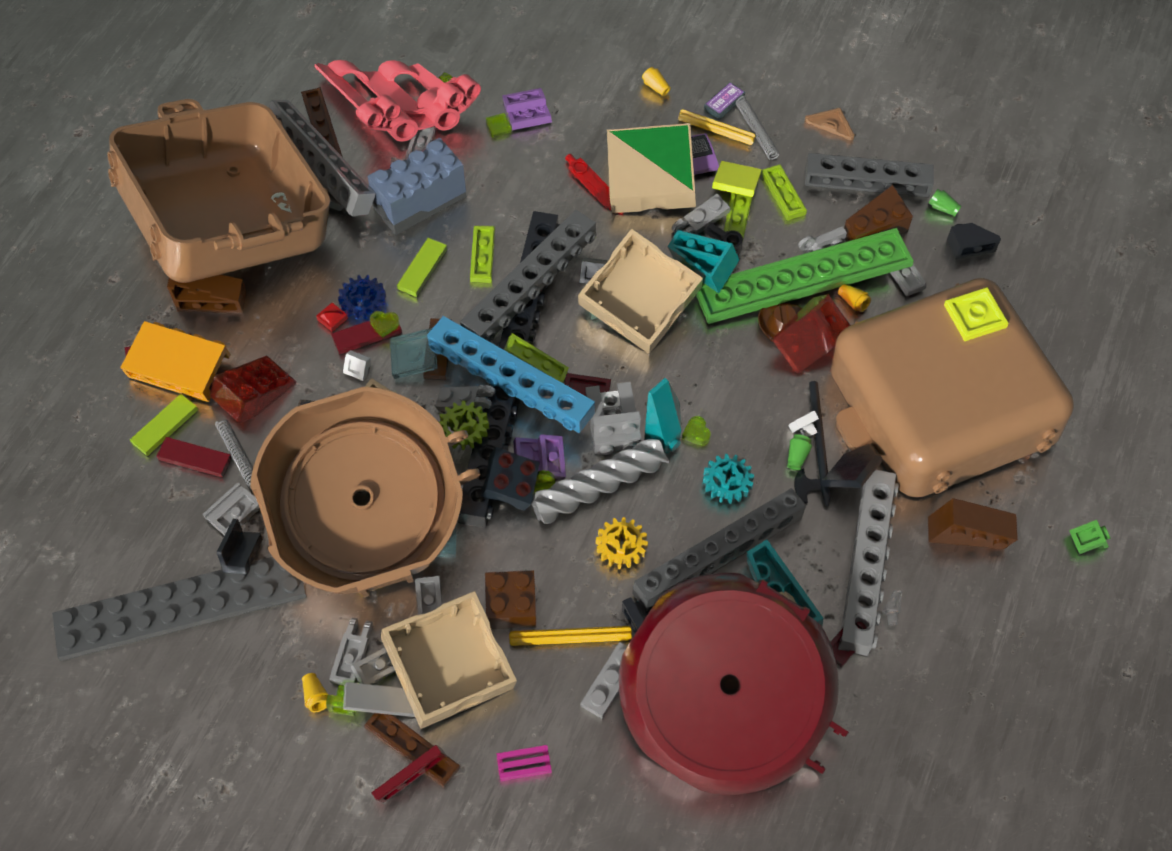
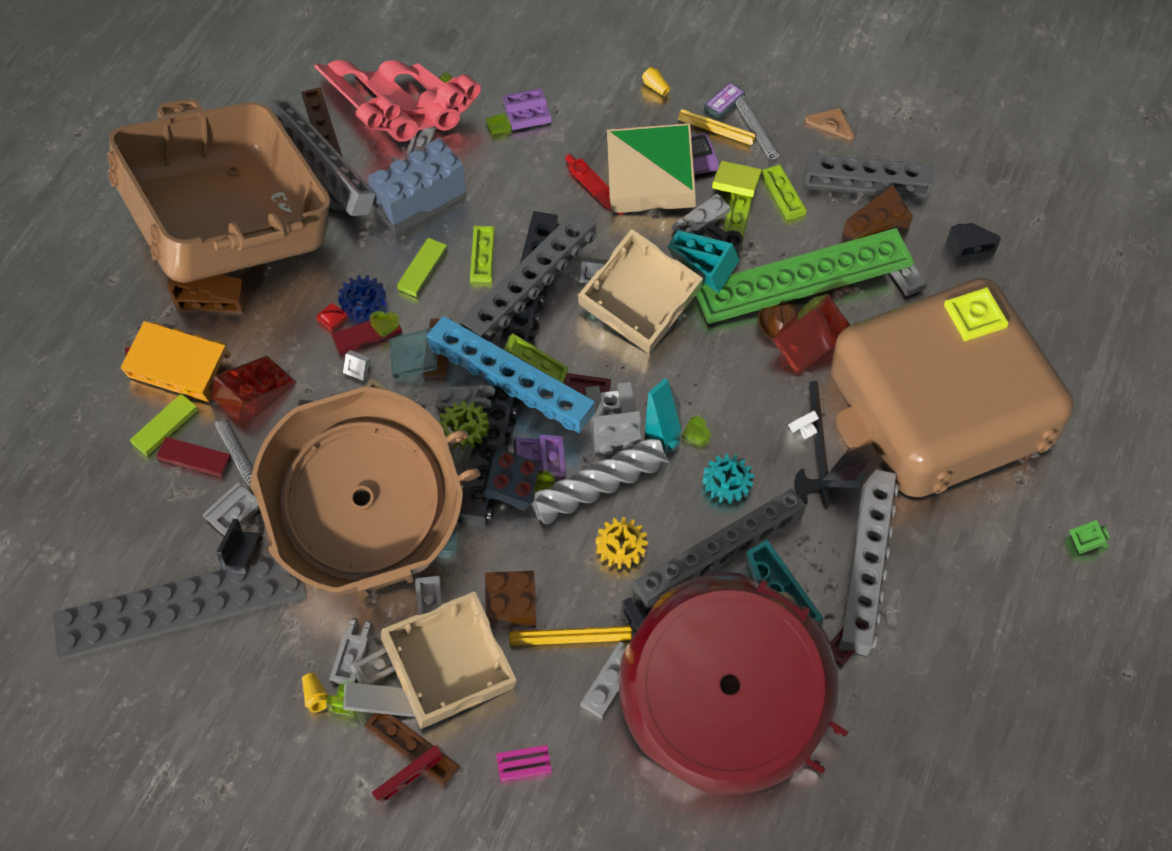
bright green cone [787,434,812,471] -> none
light grey hinge [798,226,847,254] -> none
yellow cone [838,284,871,312] -> none
reddish brown wedge [928,498,1018,549] -> none
bright green cone [929,189,961,217] -> none

